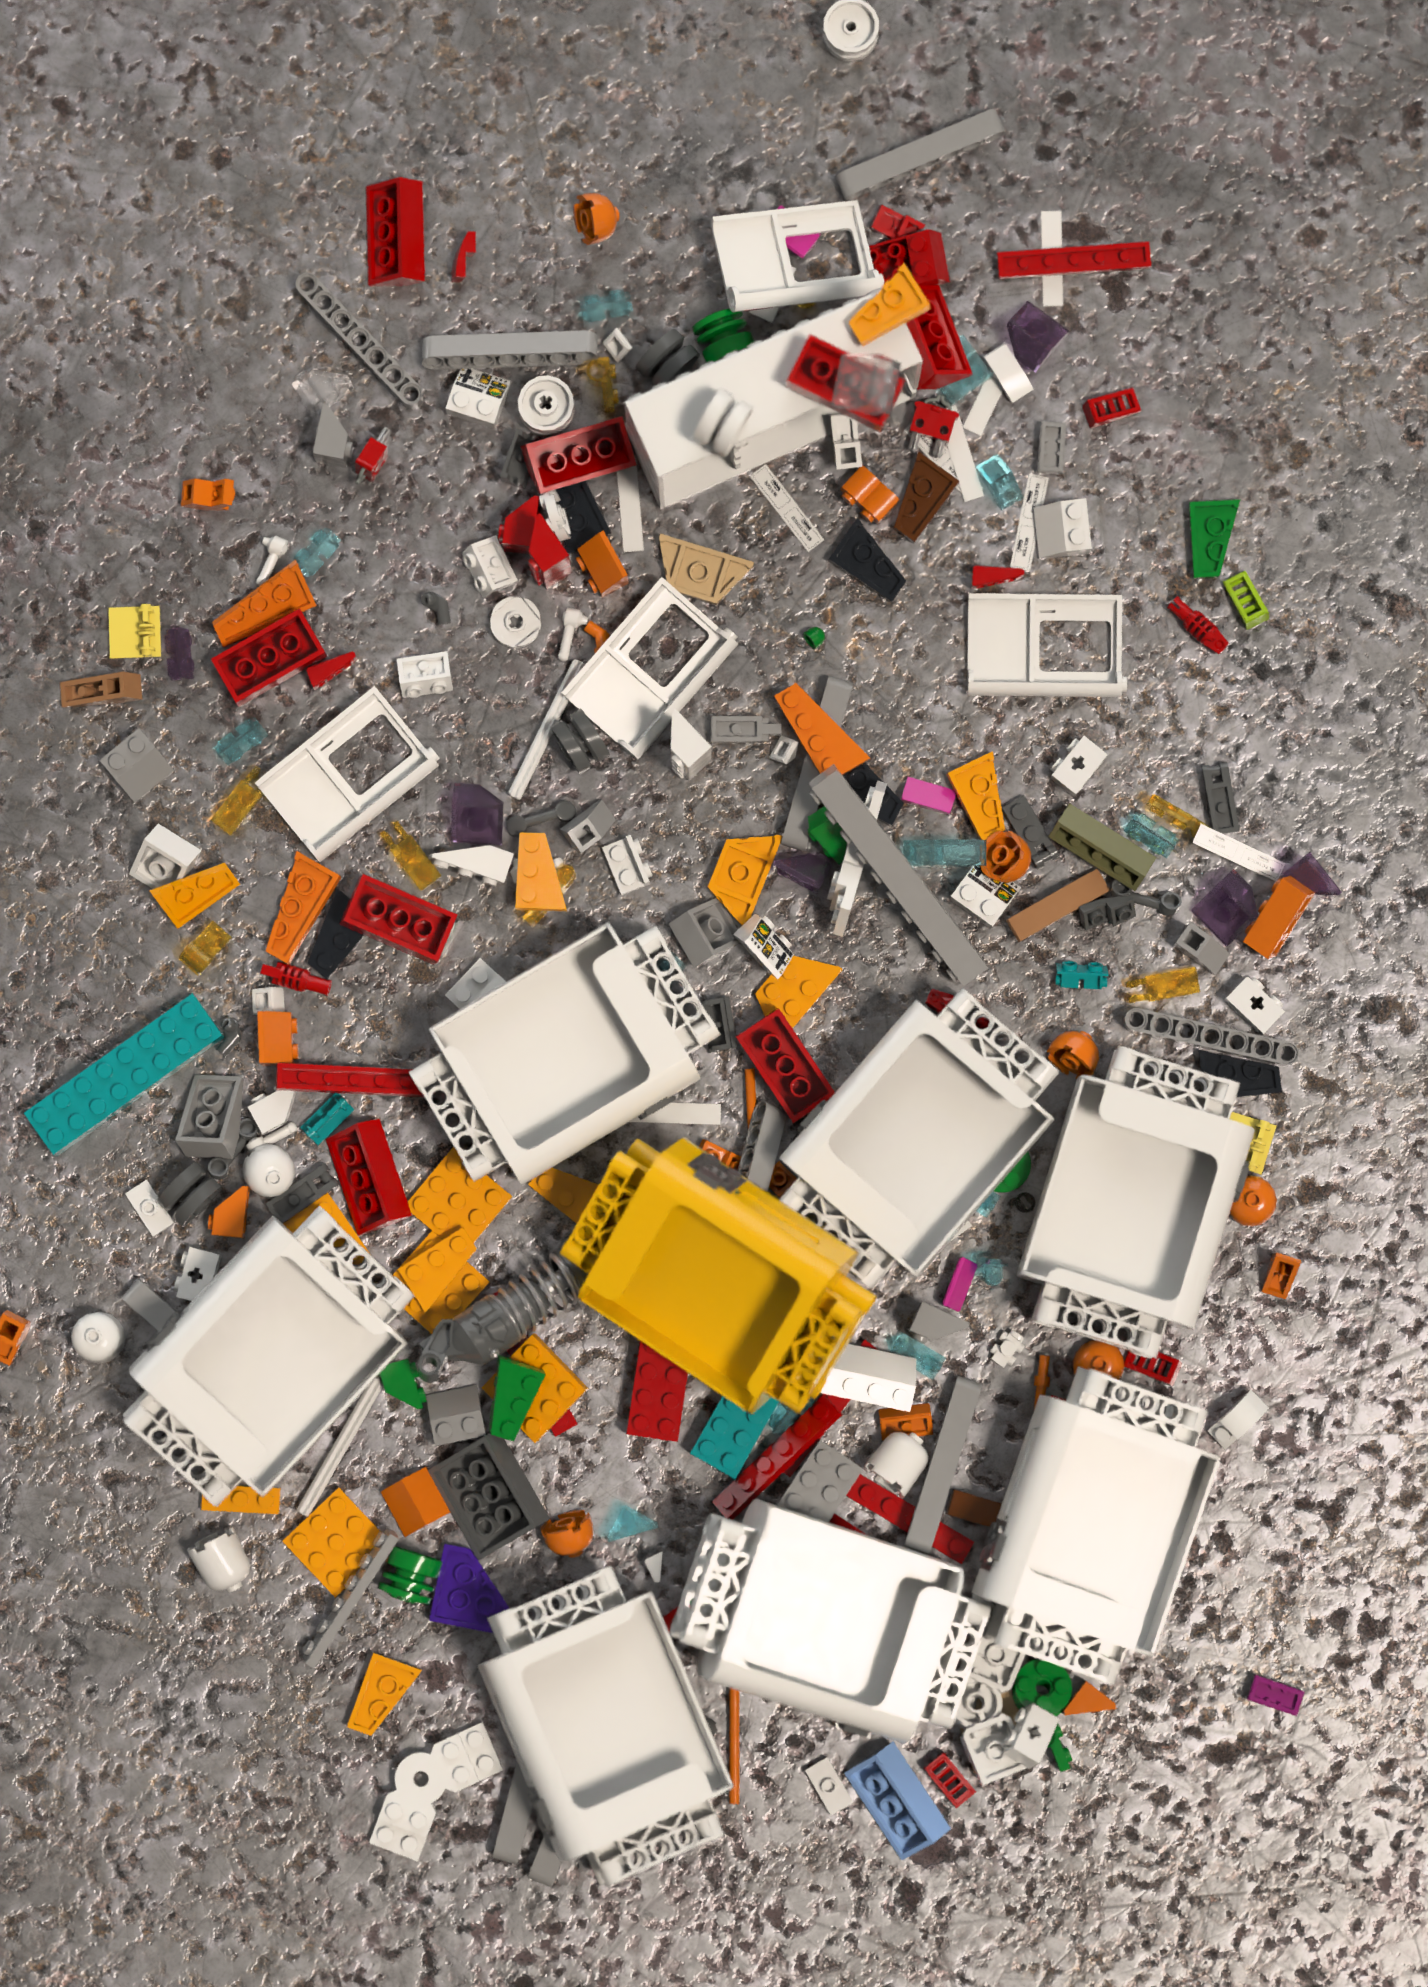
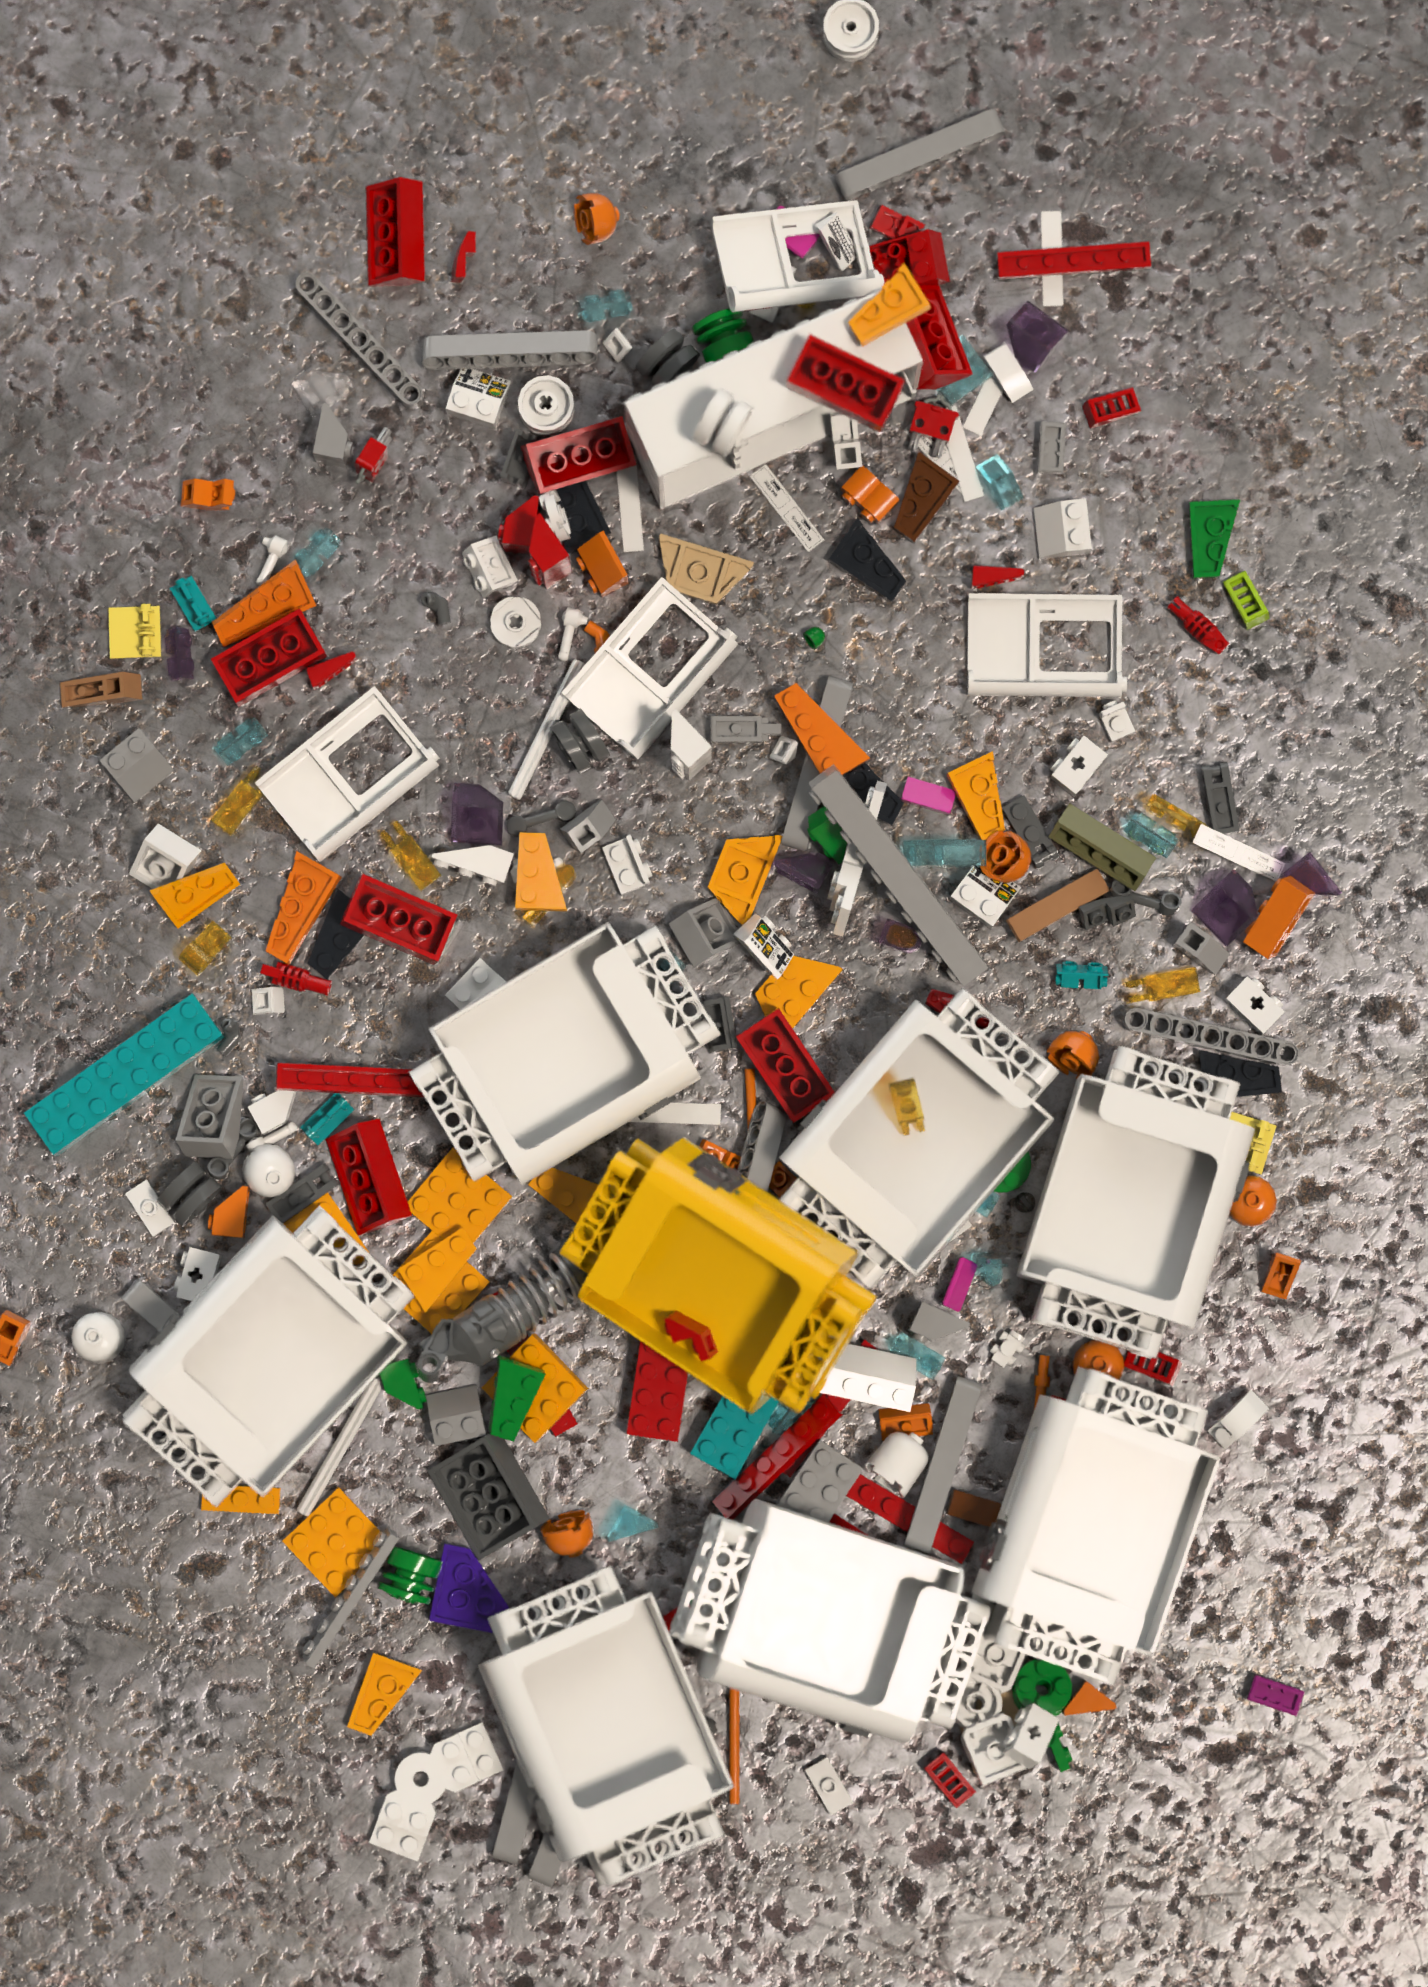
white cylinder [187,1526,250,1593] -> none
orange slope [257,1011,299,1067] -> none
orange slope [381,1467,450,1537] -> none
white bracket [397,651,453,698] -> none
clear yellow plate [586,357,619,413] -> none
white slope [645,1551,663,1583] -> none
clear slope [832,354,901,414] -> none
light blue slope [844,1741,951,1860] -> none
white sticker [1010,474,1049,571] -> none
none -> teal hinge [170,575,217,632]
none -> red slope [664,1311,718,1362]
none -> slope [815,212,857,271]
none -> rock [878,918,921,953]
none -> clear yellow hinge [889,1078,925,1136]
none -> white bracket [1099,700,1135,743]

